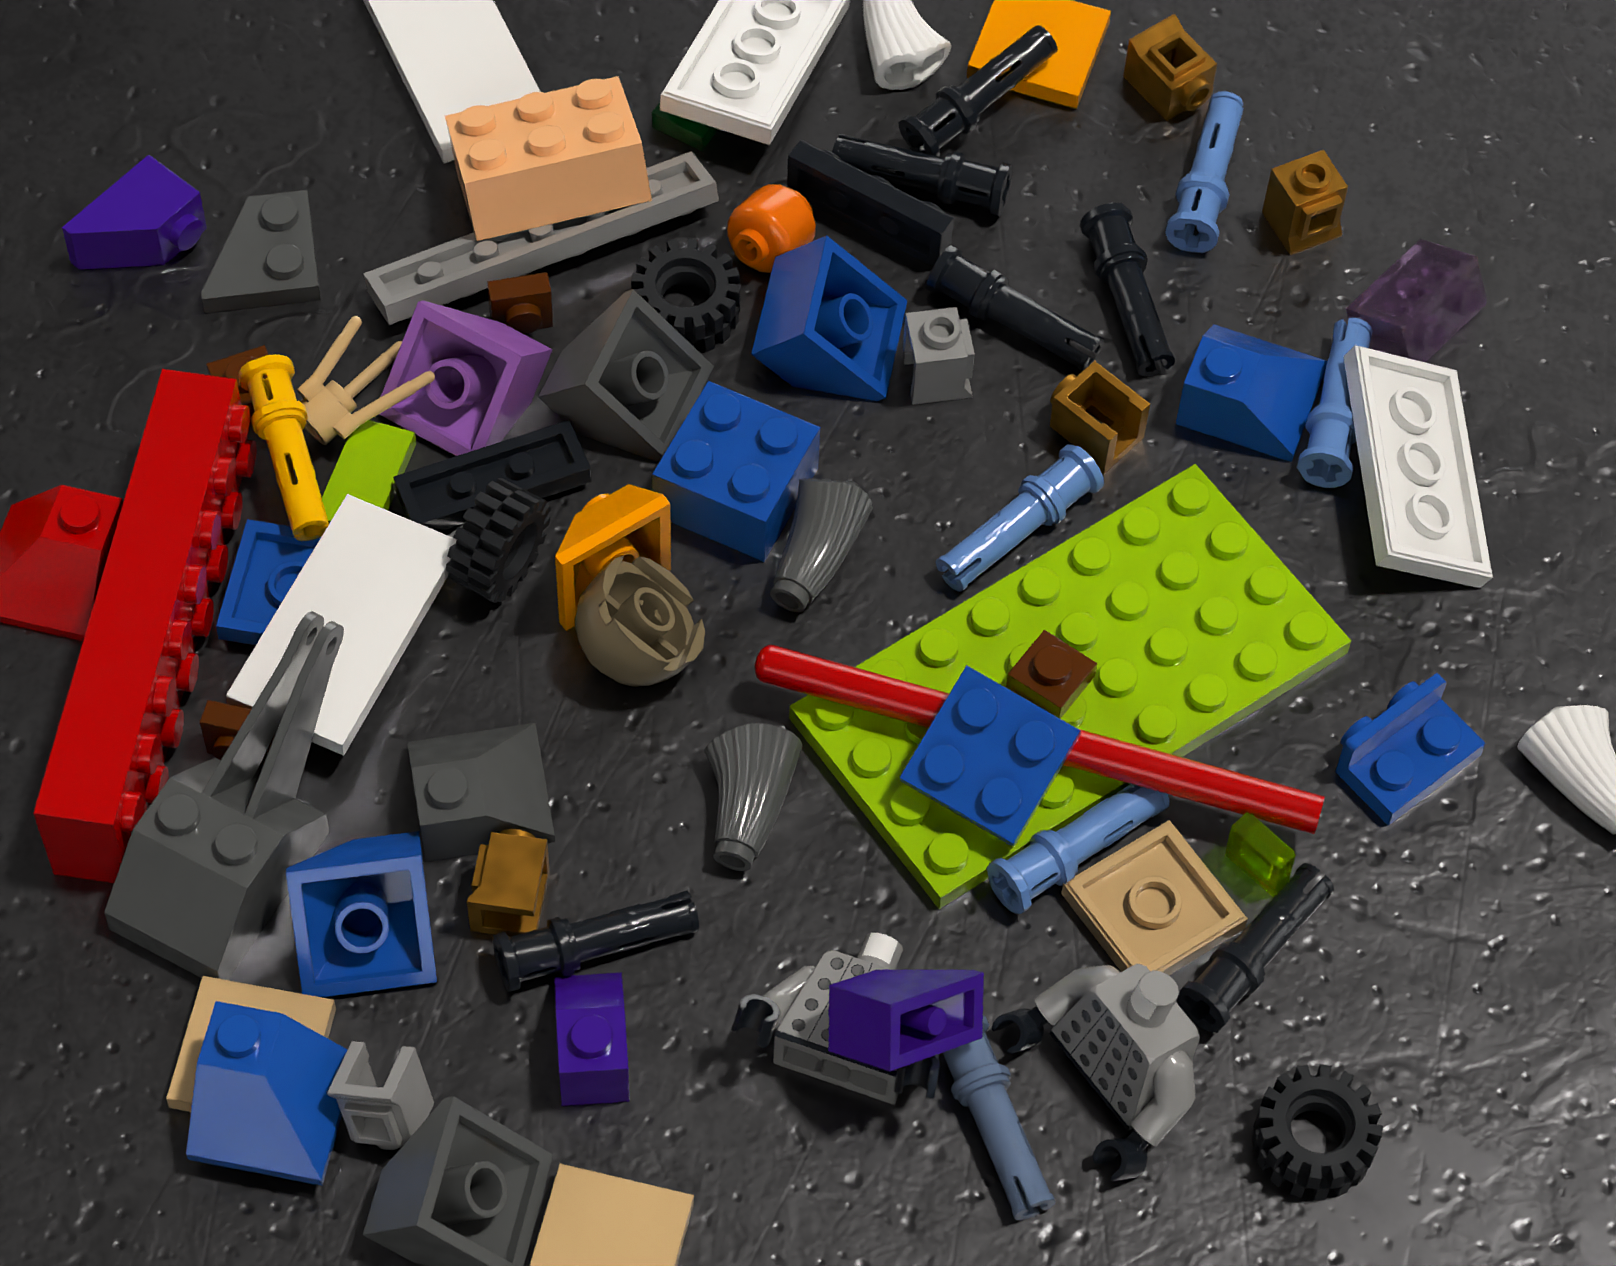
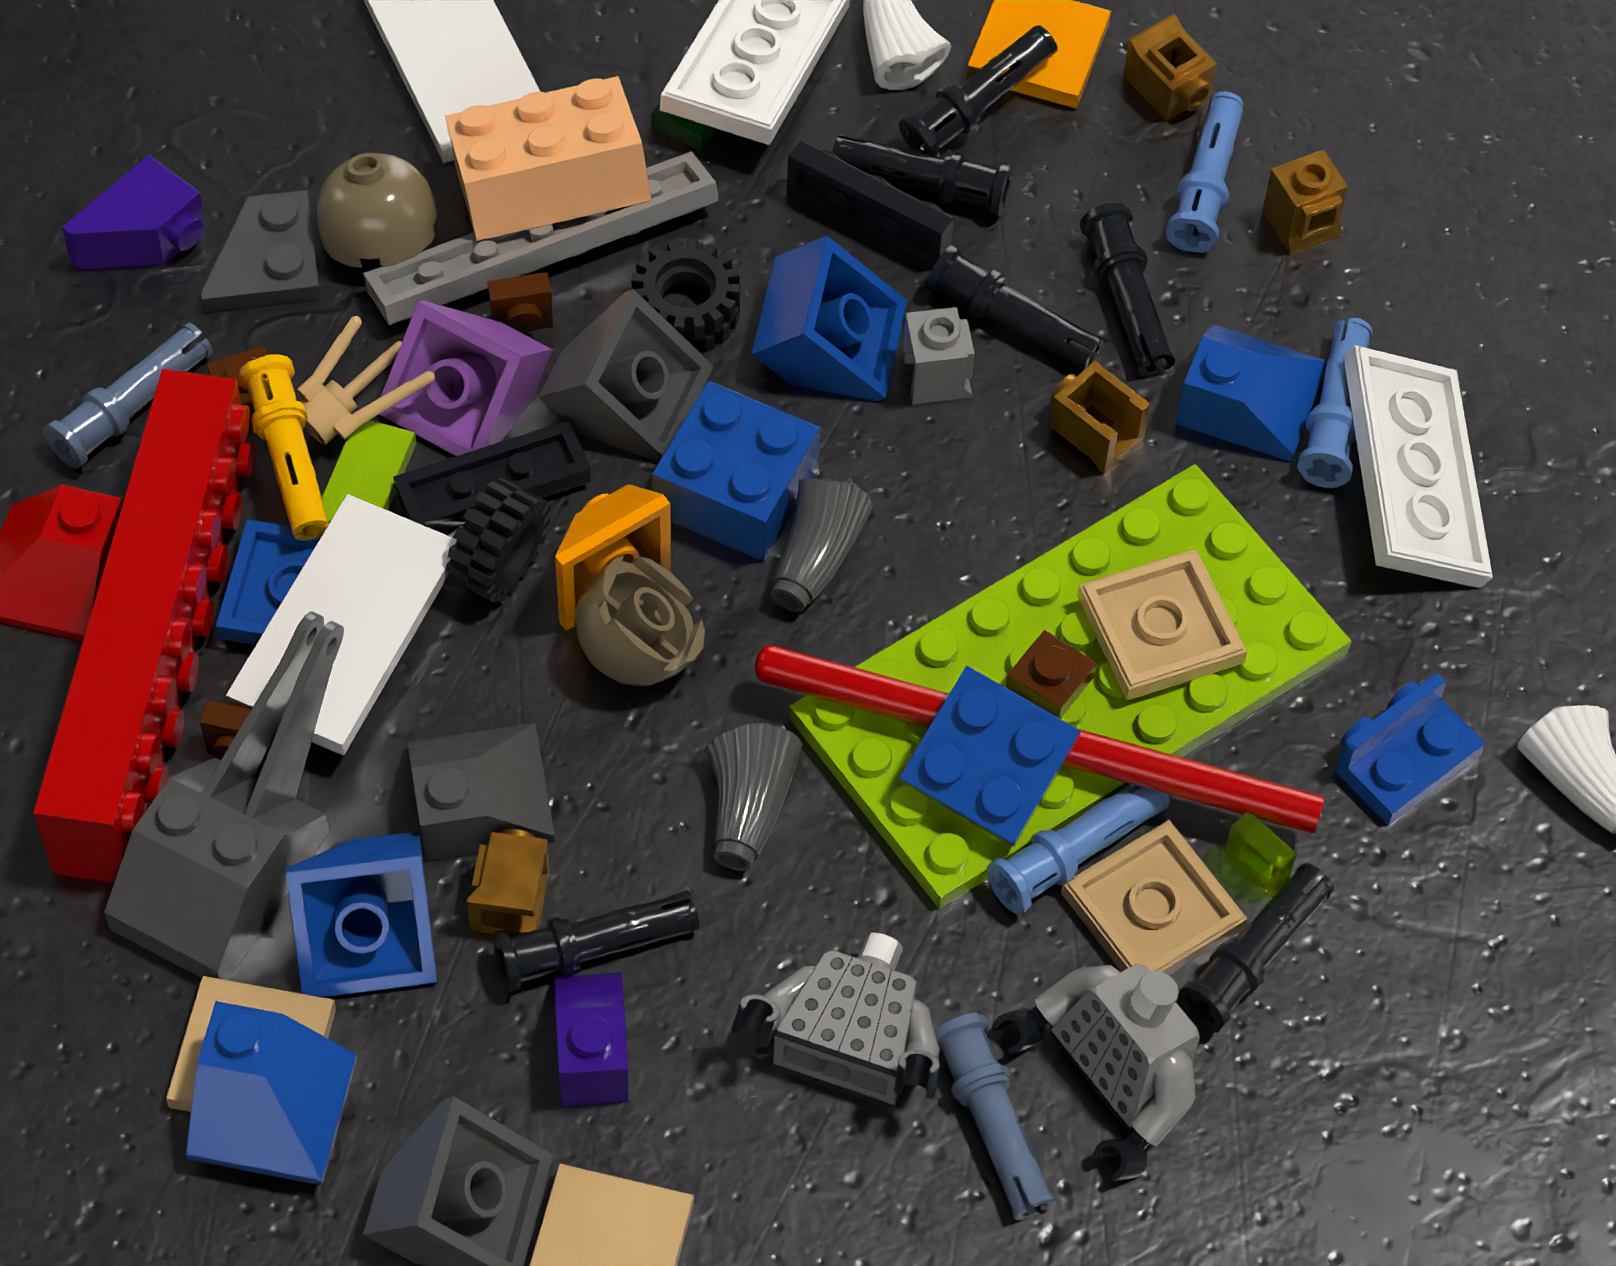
light grey window [327,1041,434,1150] -> none
orange head [727,184,816,273] -> none
dark purple slope [828,970,984,1071] -> none
medium blue pin [935,444,1104,592] -> none
black tyre [1252,1064,1383,1200] -> none
clear purple bracket [1346,239,1487,362] -> none
none -> sand blue pin [42,323,212,469]
none -> dark tan cylinder [316,153,438,268]
none -> tan tile [1077,549,1247,701]

